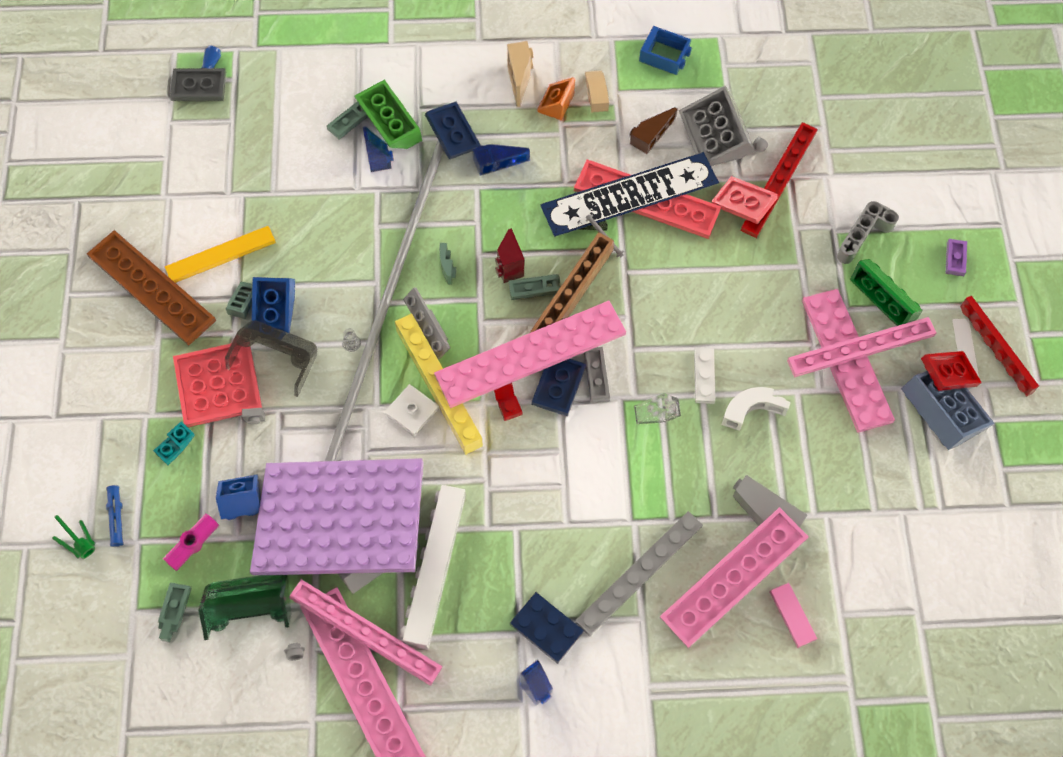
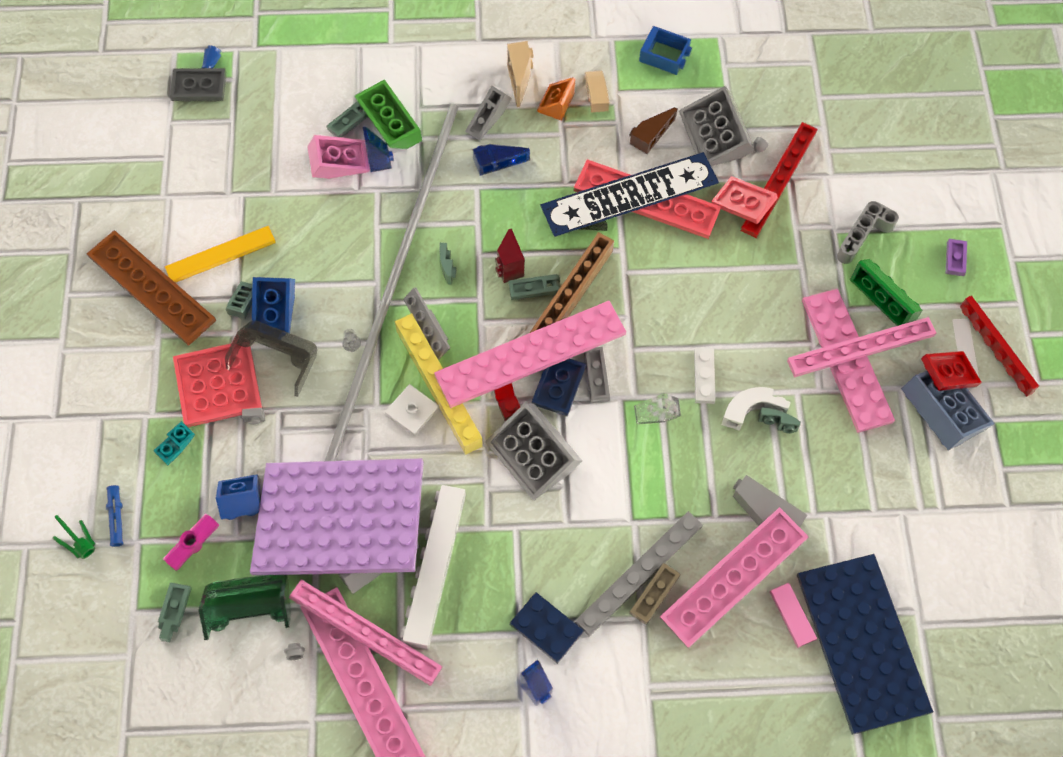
dark blue plate [425,101,481,160] -> none
light grey axle [586,214,624,258] -> none
none -> bright pink slope [307,135,370,179]
none -> light grey slope [465,86,512,140]
none -> light grey slope [485,402,582,500]
none -> dark tan plate [629,563,681,625]
none -> sand green slope [758,407,801,434]
none -> dark blue plate [797,554,933,735]

